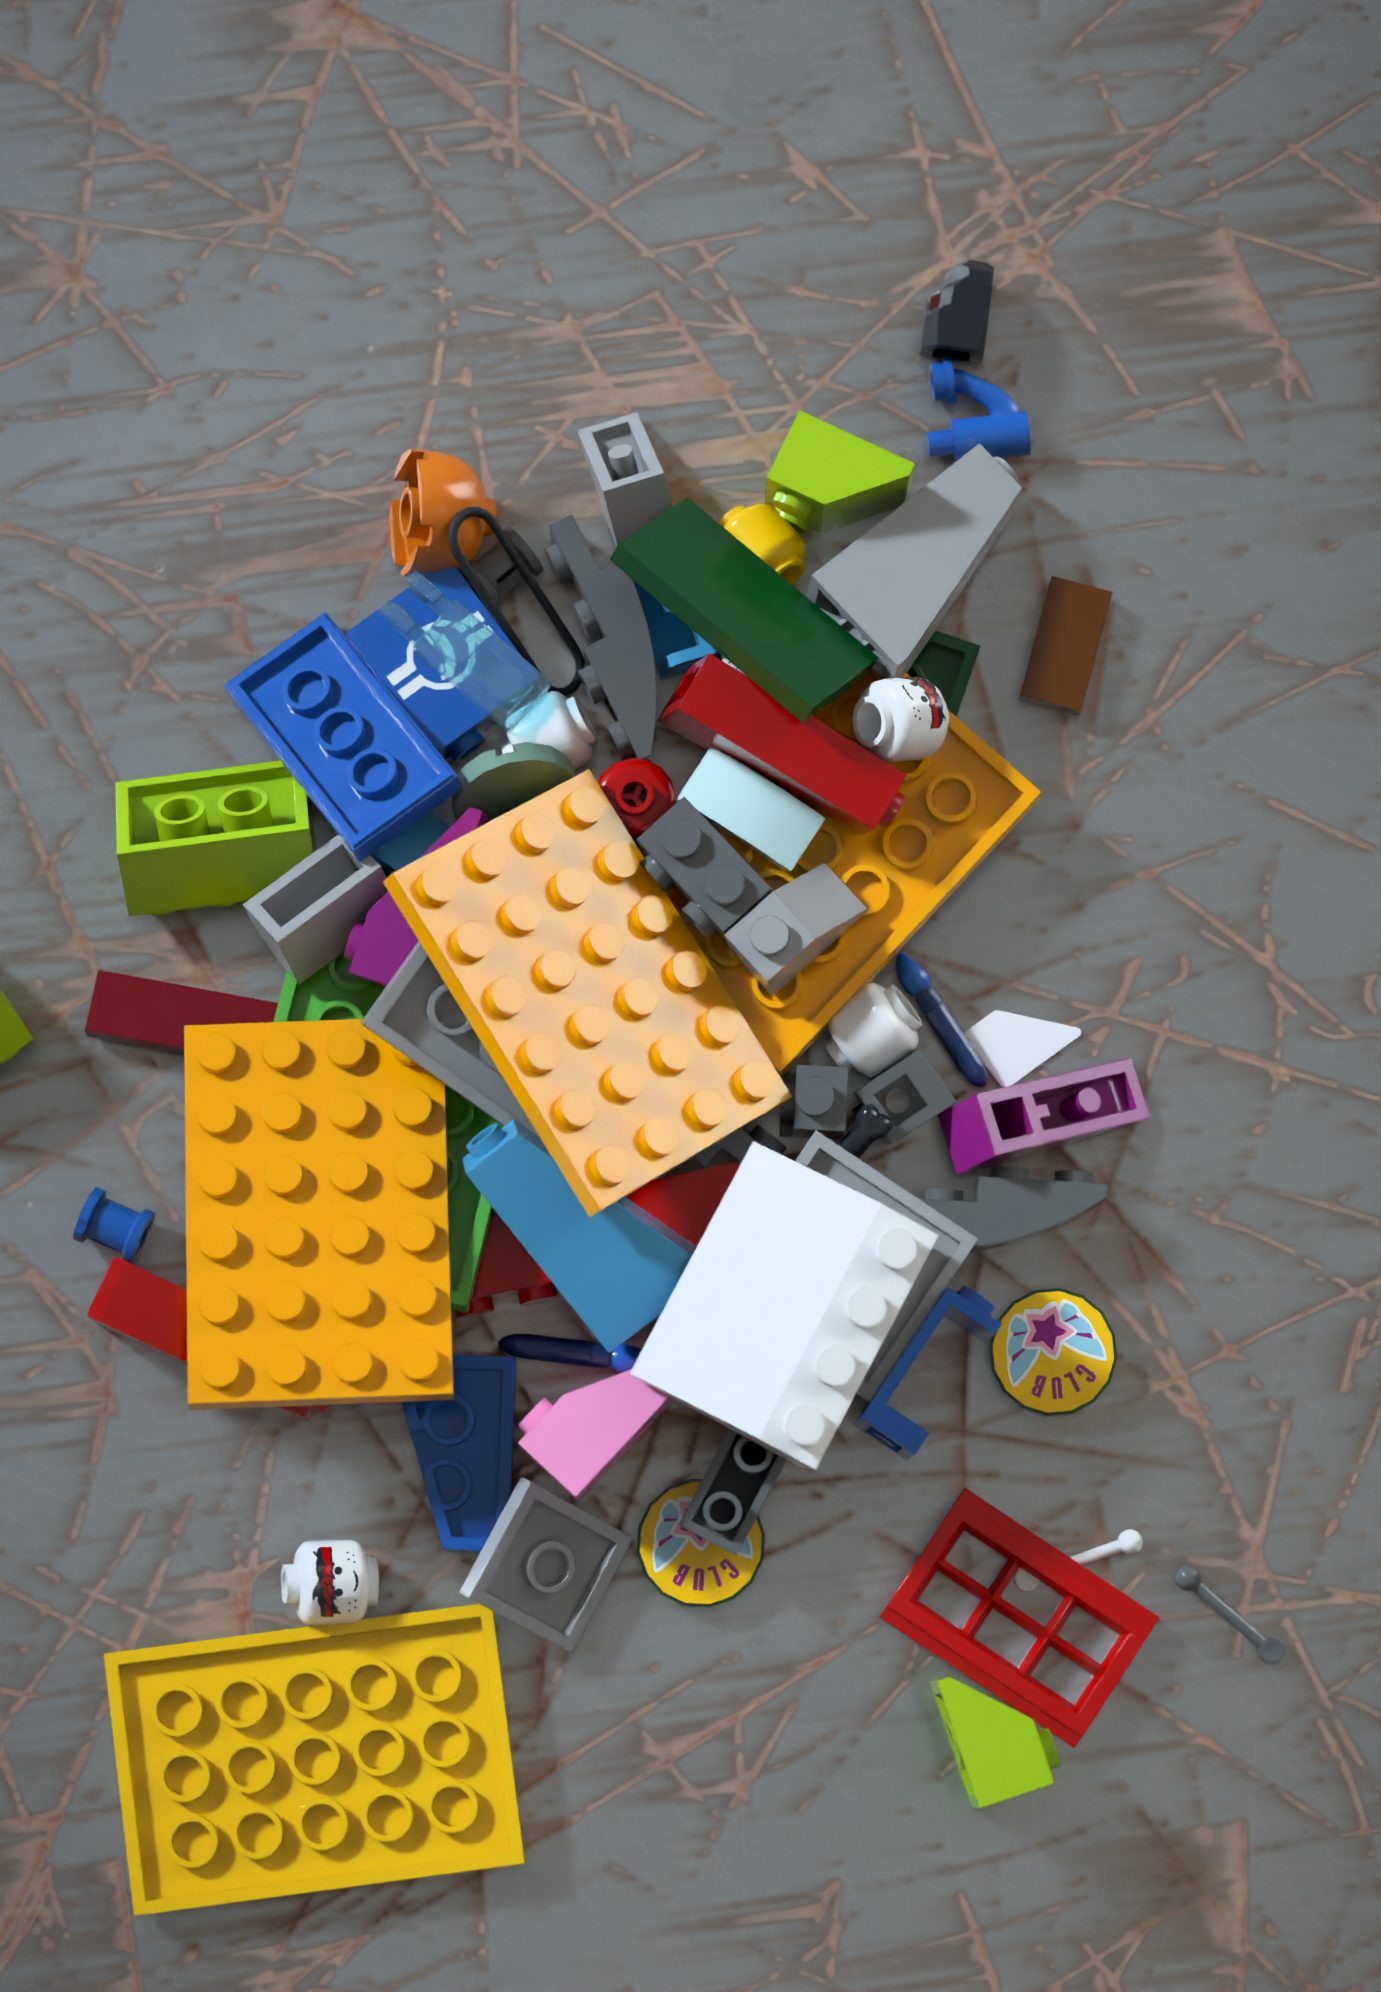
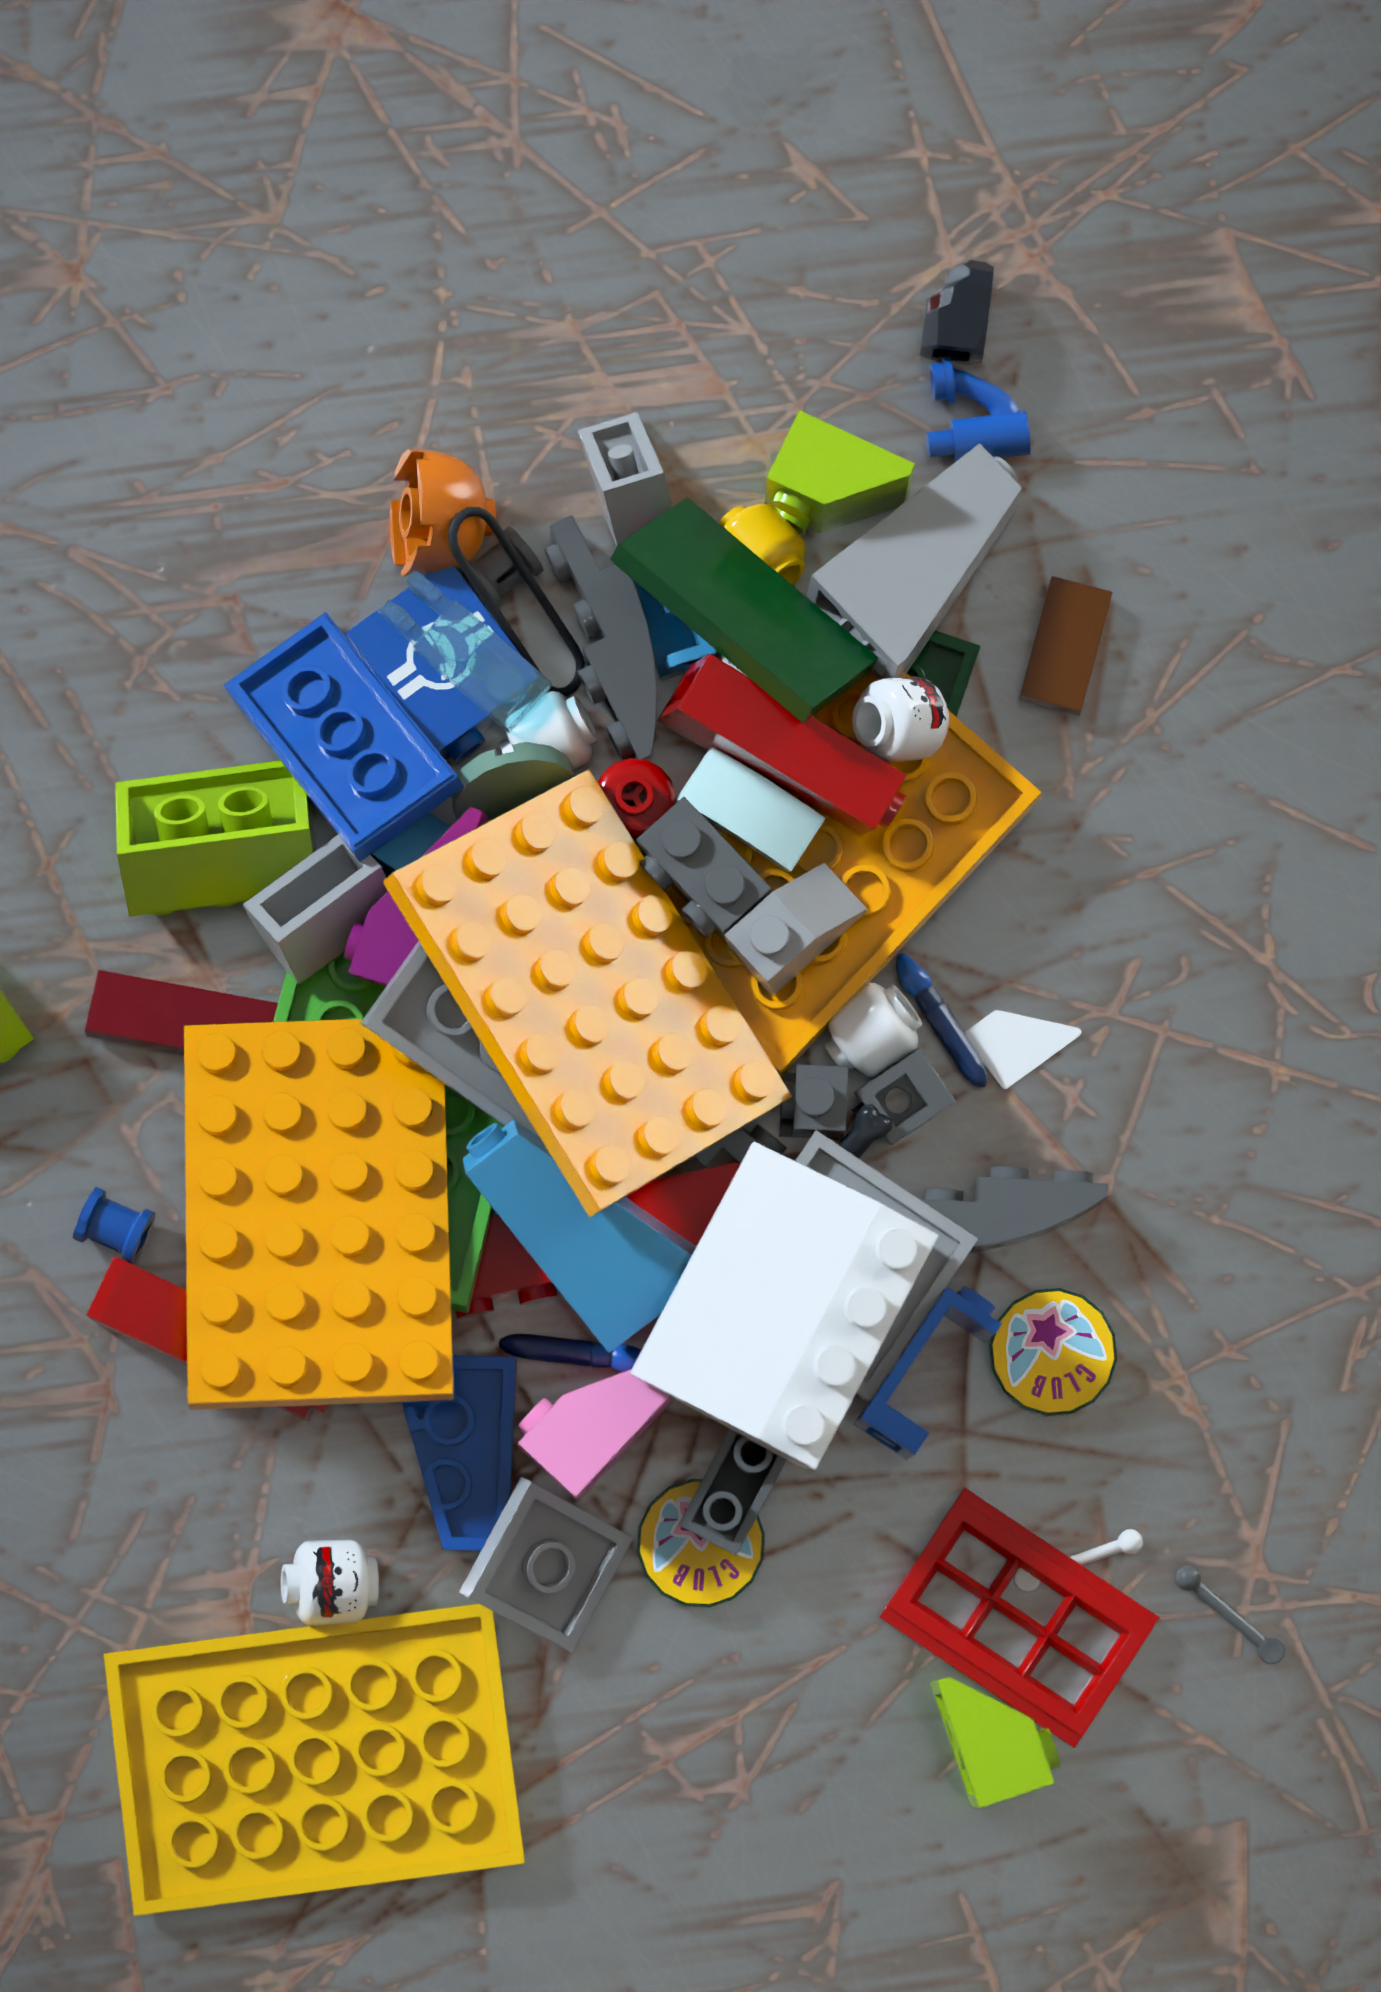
magenta slope [938,1058,1151,1175] -> none

